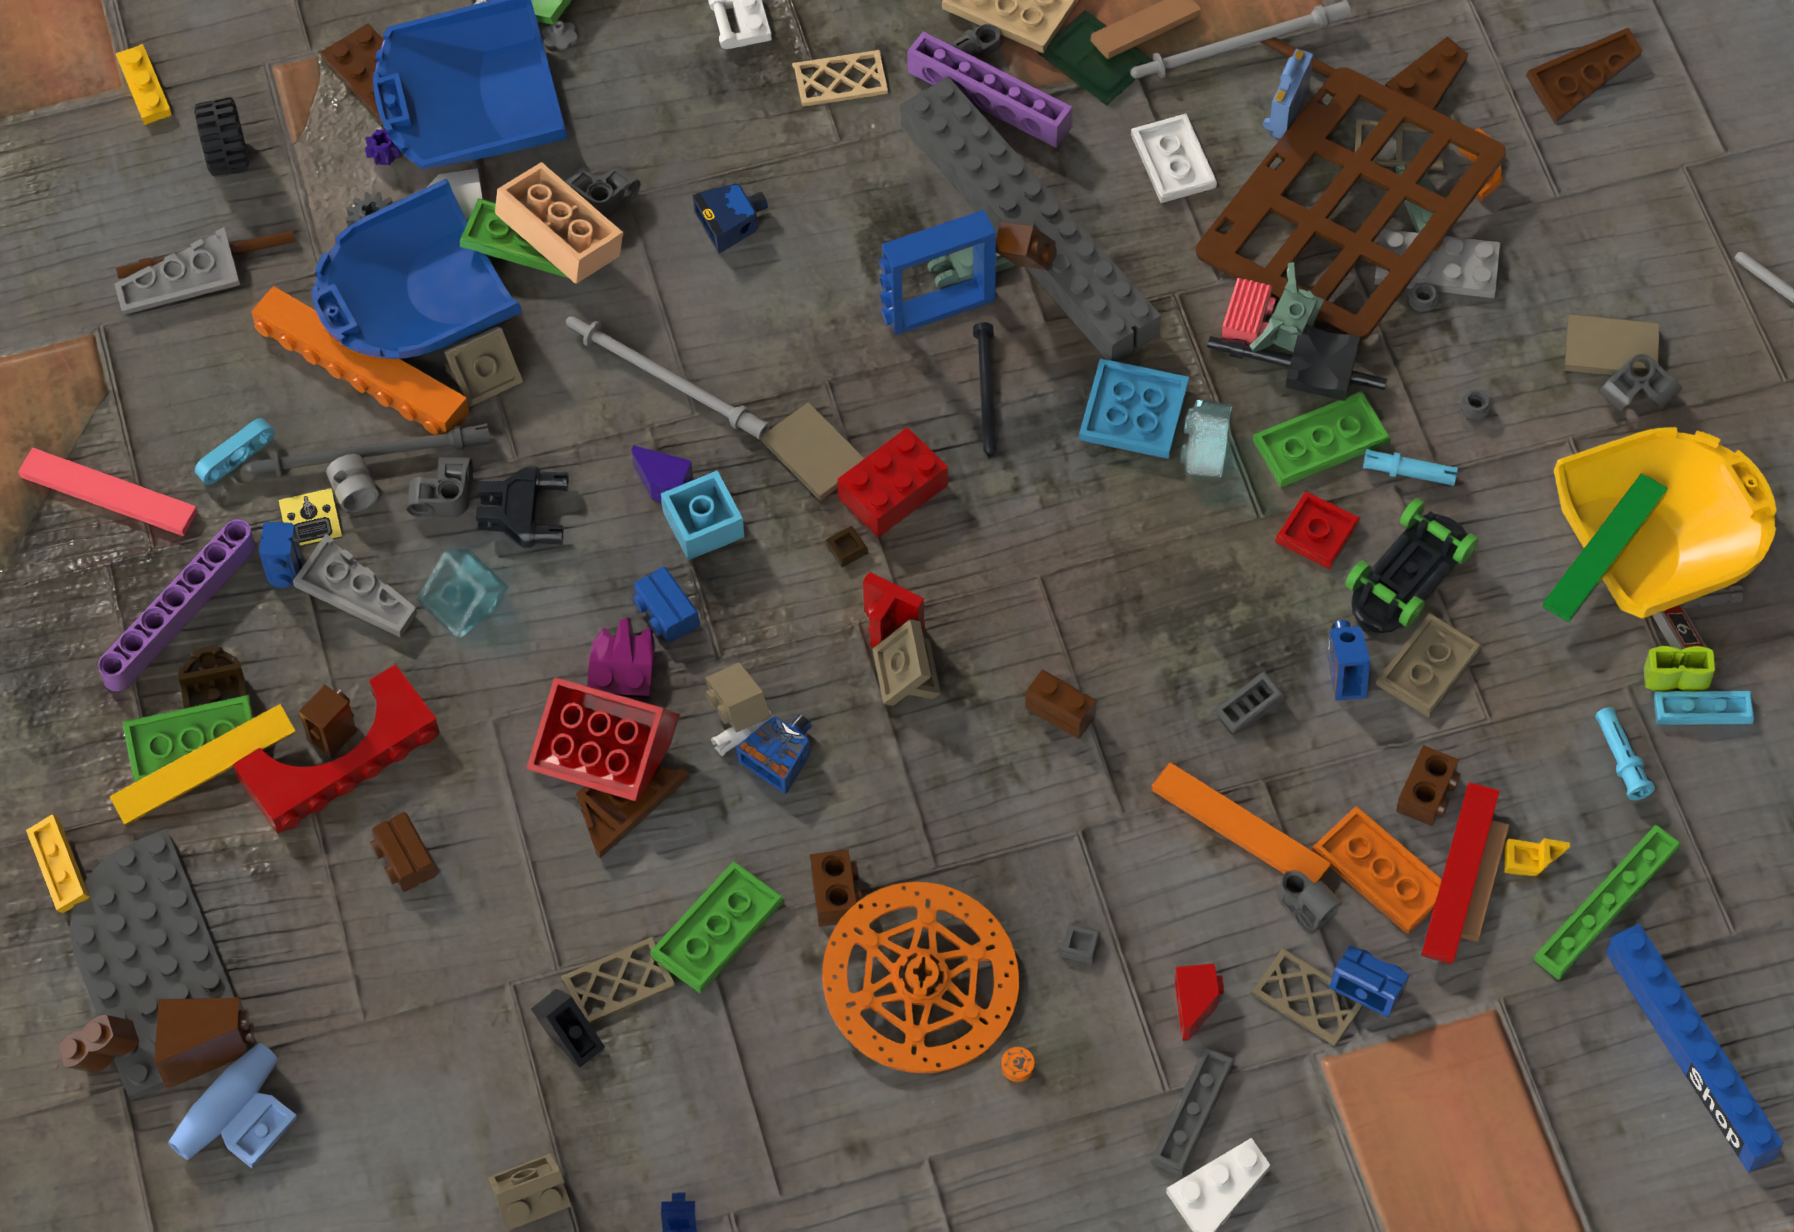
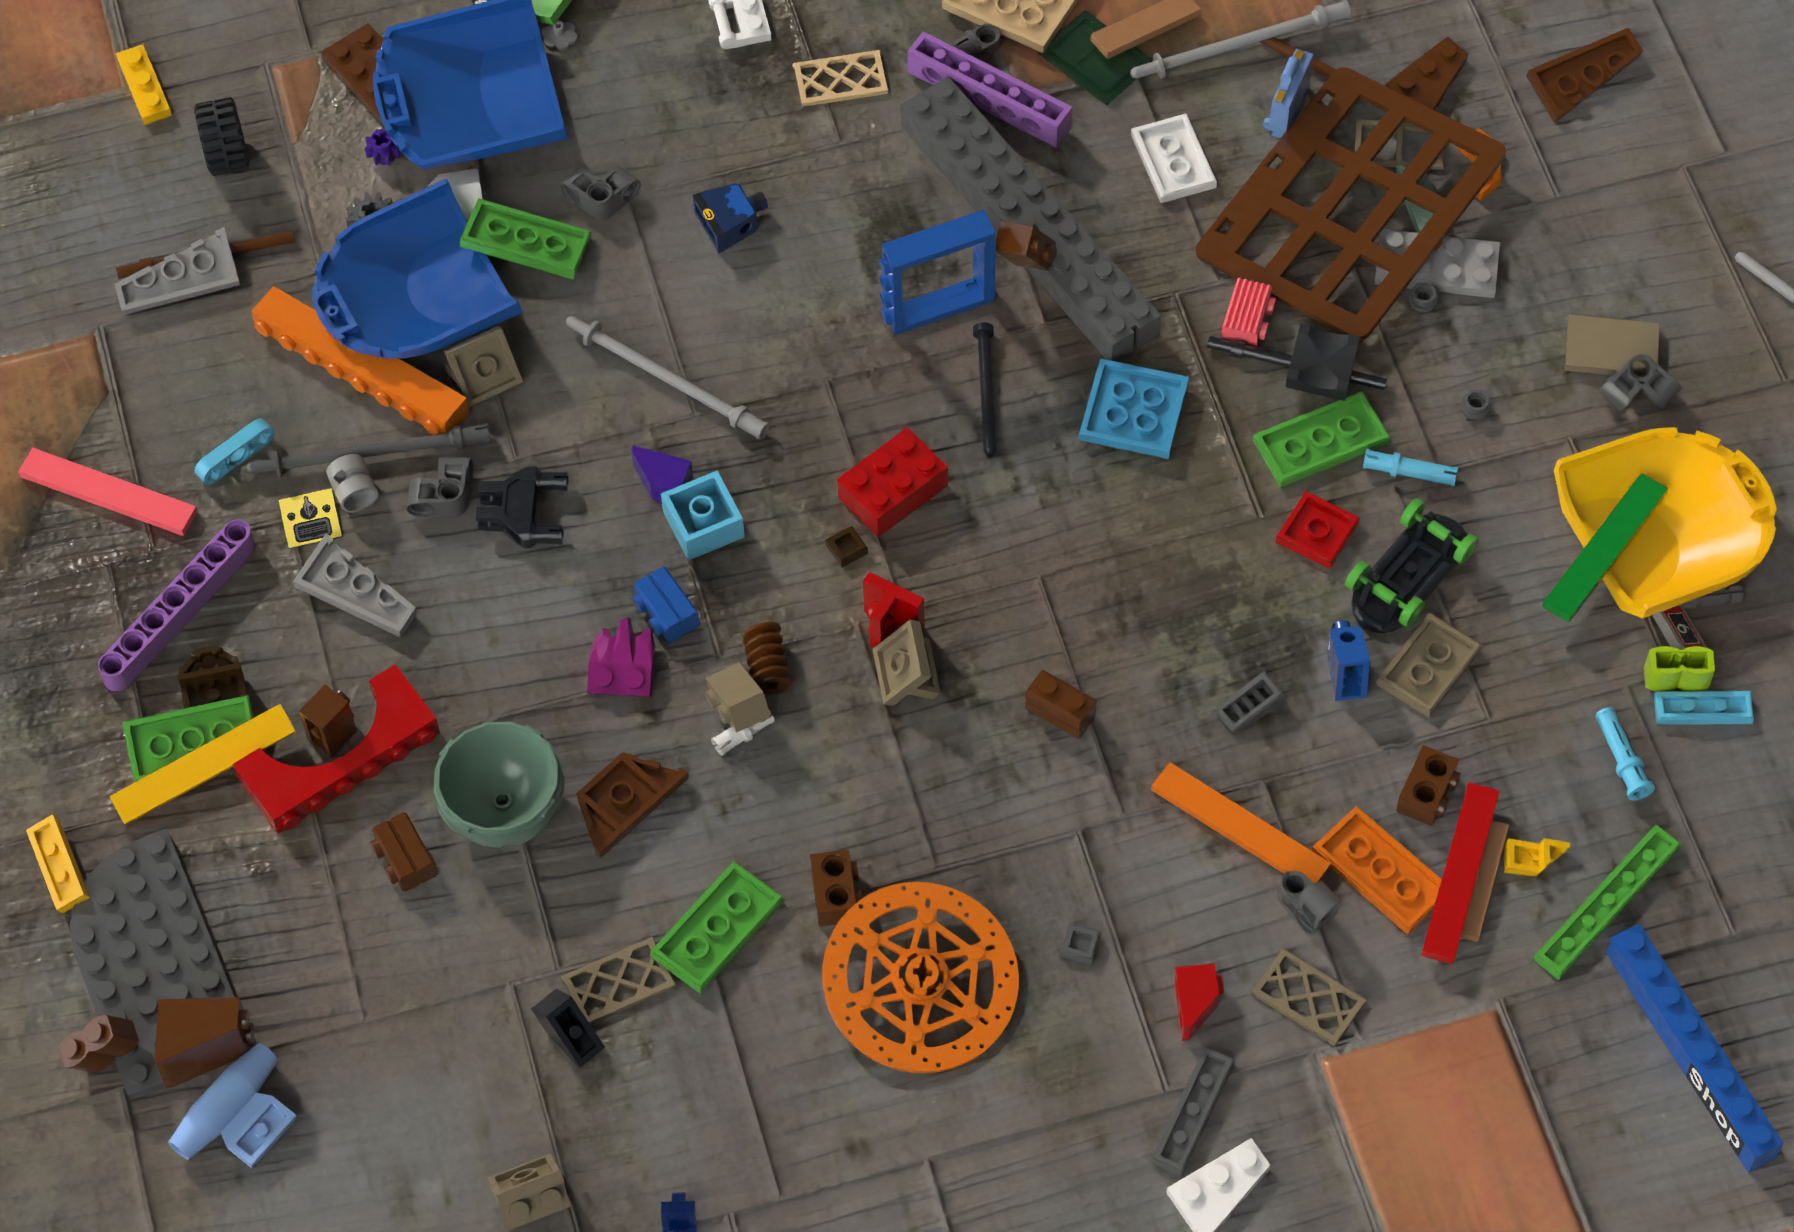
blue brick [259,522,303,588] -> none
clear light blue slope [417,548,508,638] -> none
light nougat brick [495,162,623,284] -> none
red slope [526,677,680,802] -> none
torso [736,714,812,794] -> none
dark tan tile [761,402,864,501] -> none
sand green hinge [927,247,1015,288] -> none
orange tile [1001,1047,1035,1082] -> none
clear light blue brick [1180,400,1232,478] -> none
sand green piece [1249,262,1325,353] -> none
blue brick [1329,945,1409,1018] -> none
none -> sand green rock [434,722,565,848]
none -> reddish brown piece [743,622,791,694]

